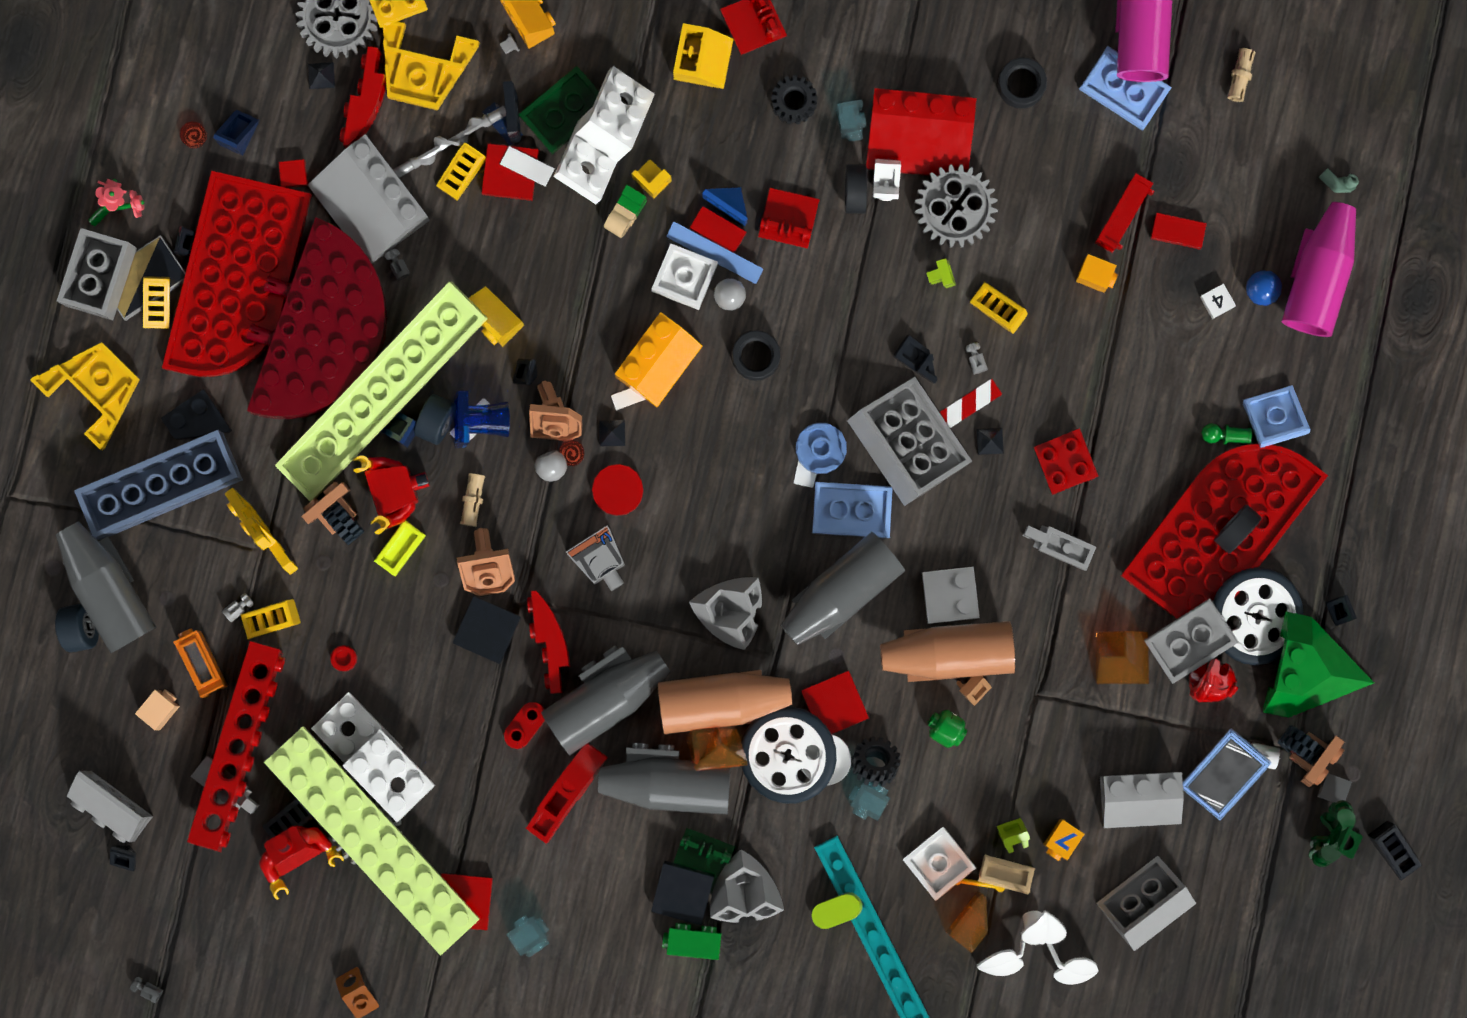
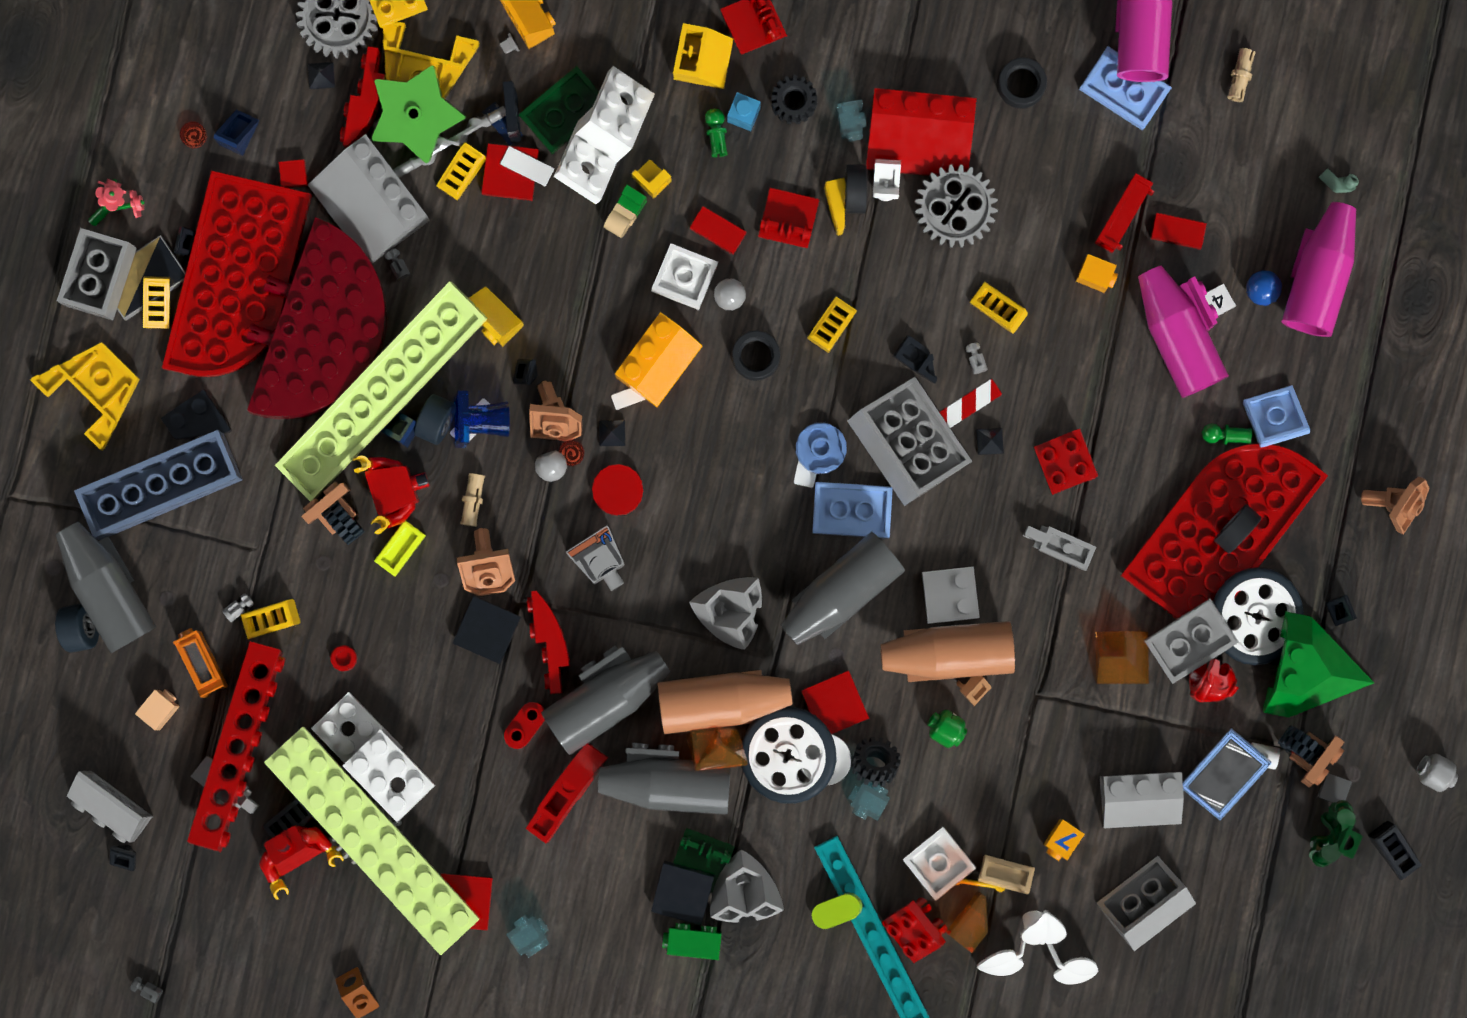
yellow wing [224,487,298,575] -> none
medium blue sticker [667,222,763,284] -> none
blue slope [702,188,748,226] -> none
lime tile [927,258,956,288] -> none
lime tile [997,818,1030,853] -> none
none -> bright green plate [372,66,466,163]
none -> green pin [705,108,728,157]
none -> dark azure brick [727,92,761,131]
none -> yellow slope [808,297,857,353]
none -> yellow slope [824,178,846,235]
none -> red plate [881,898,947,963]
none -> dark pink piece [1138,265,1229,398]
none -> nougat piece [1361,477,1429,535]
none -> light grey head [1417,753,1458,792]

